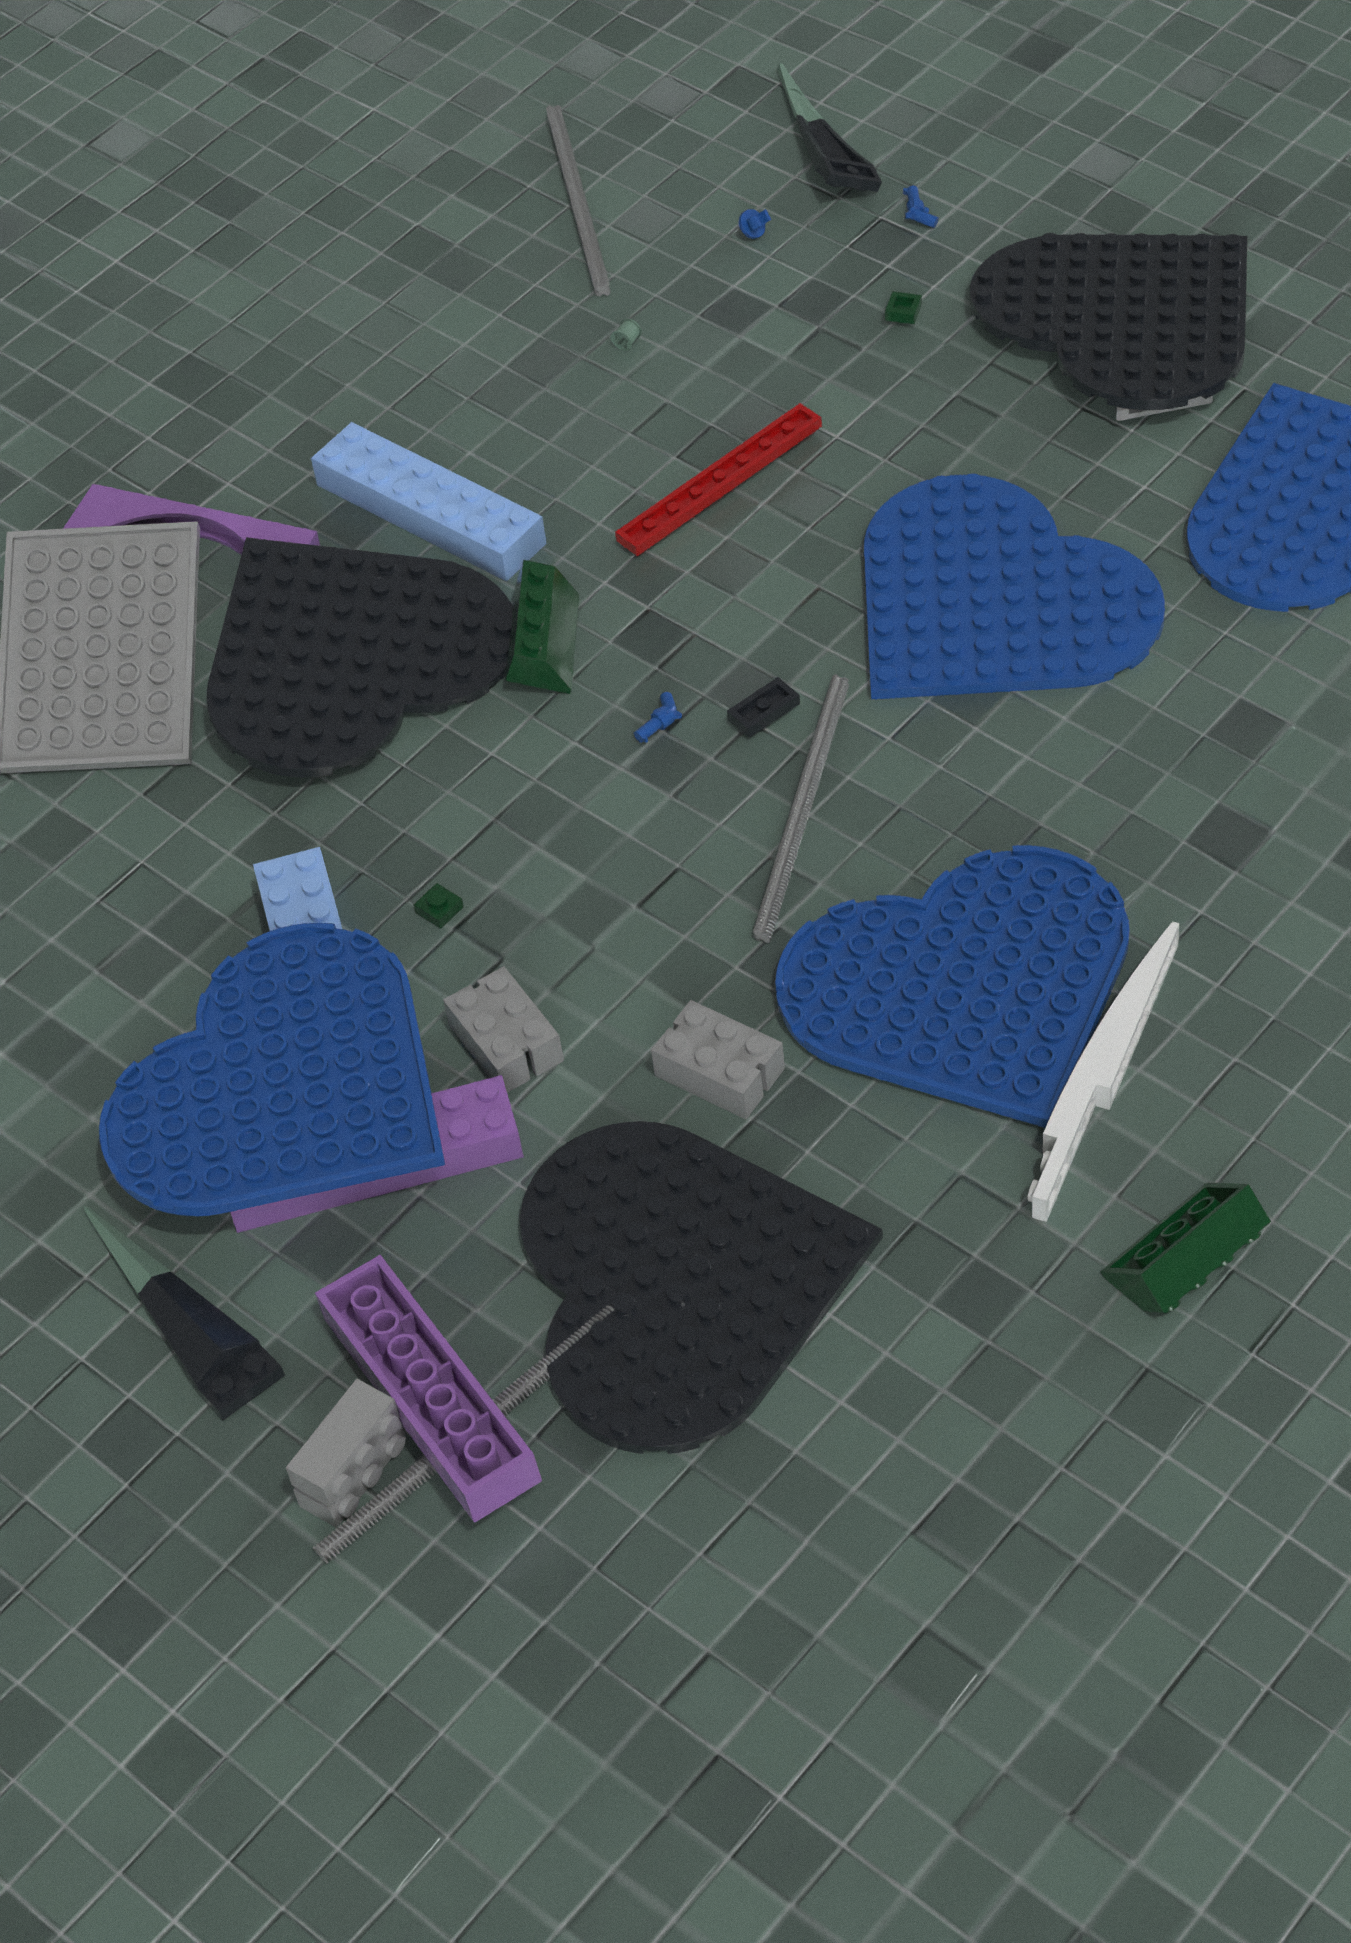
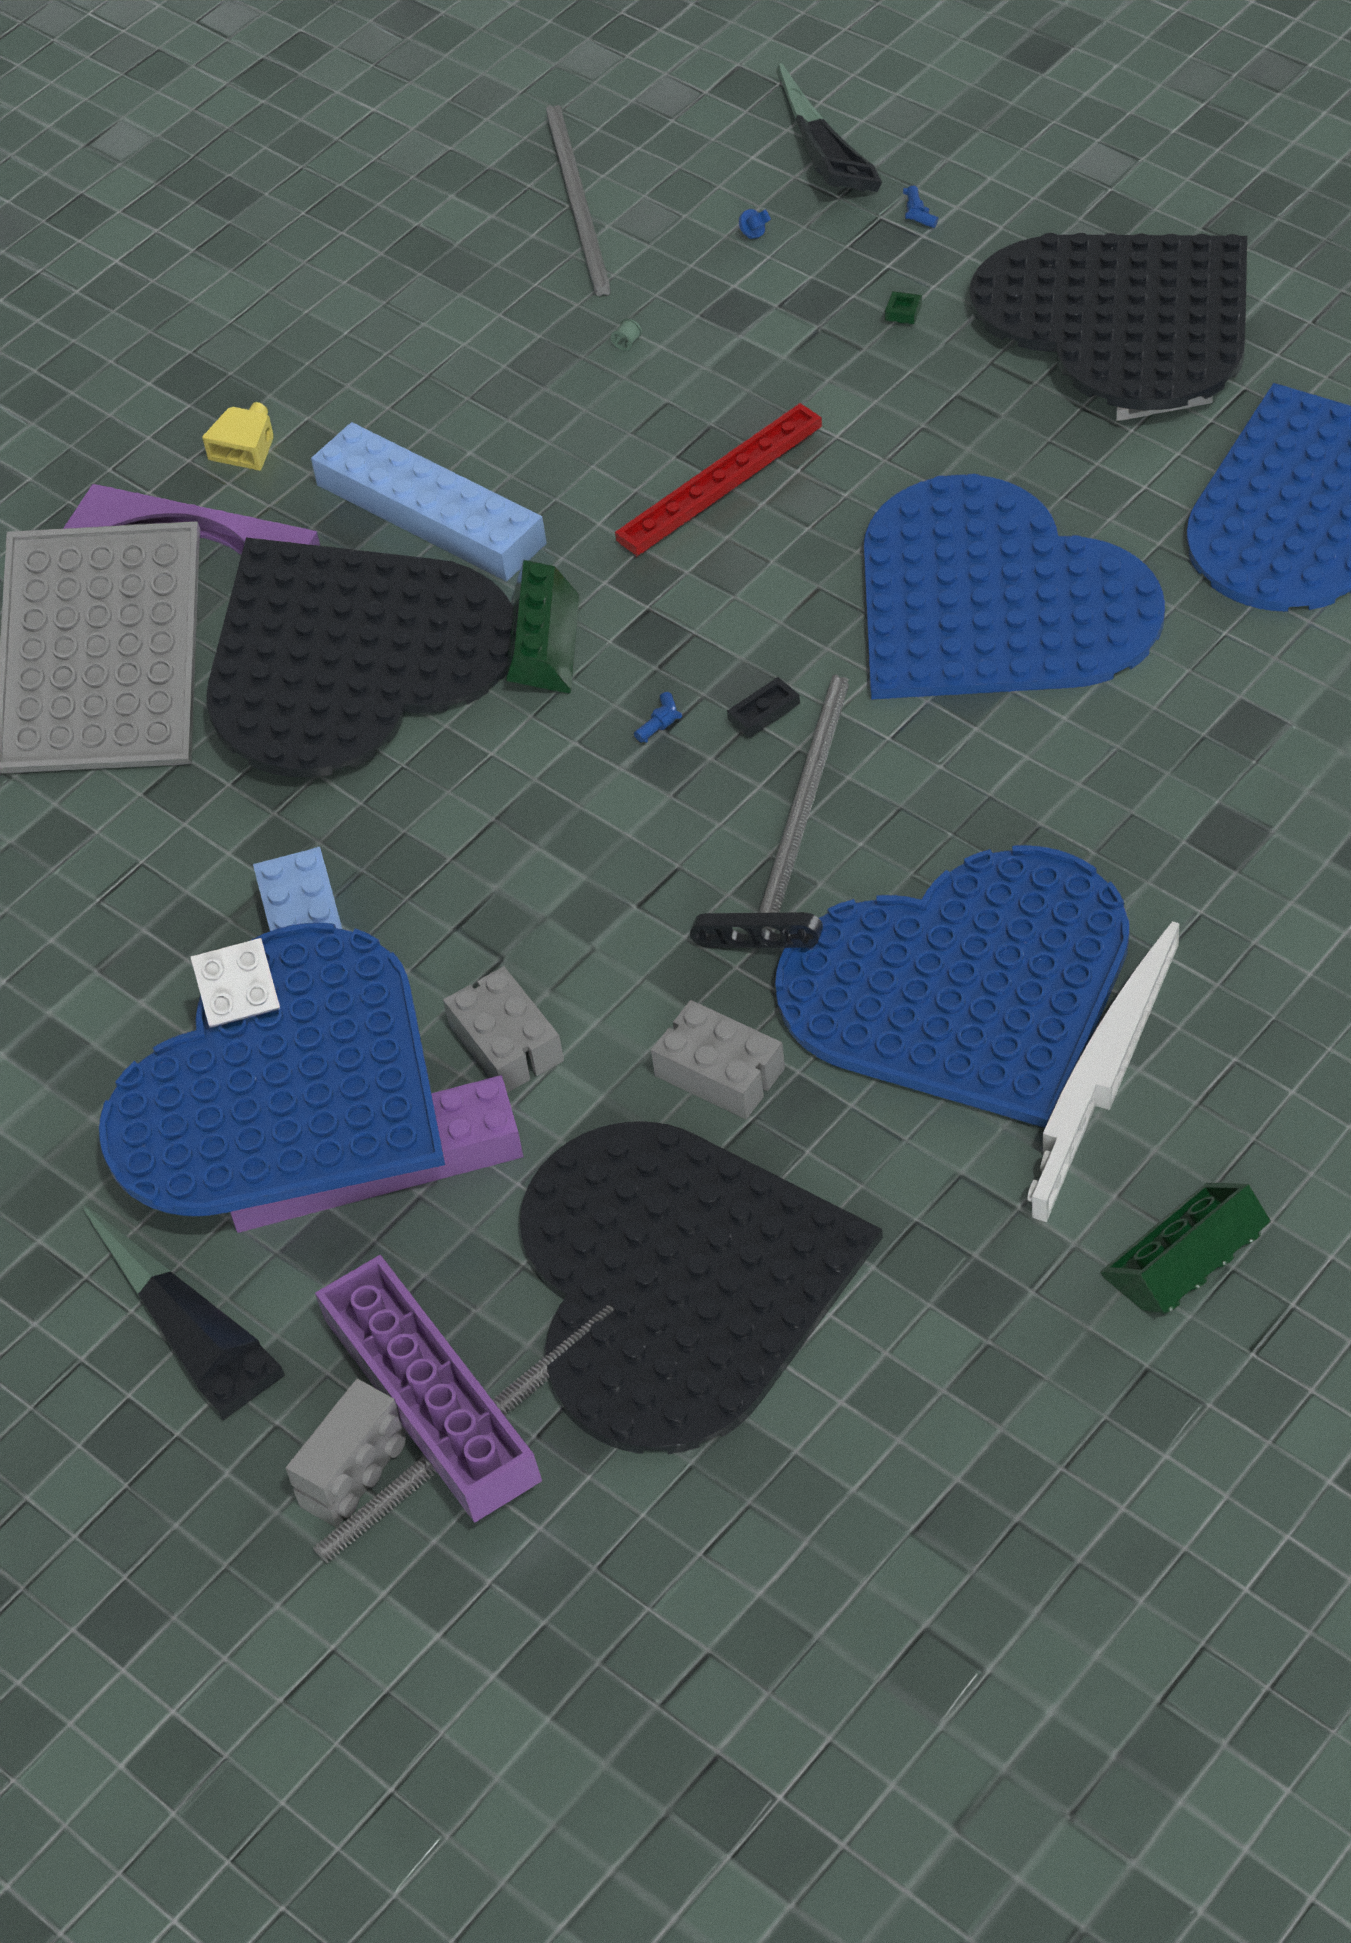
dark green plate [413,883,464,929] -> none
none -> white plate [191,938,280,1028]
none -> light yellow torso [202,402,274,471]
none -> black beam [690,912,823,948]

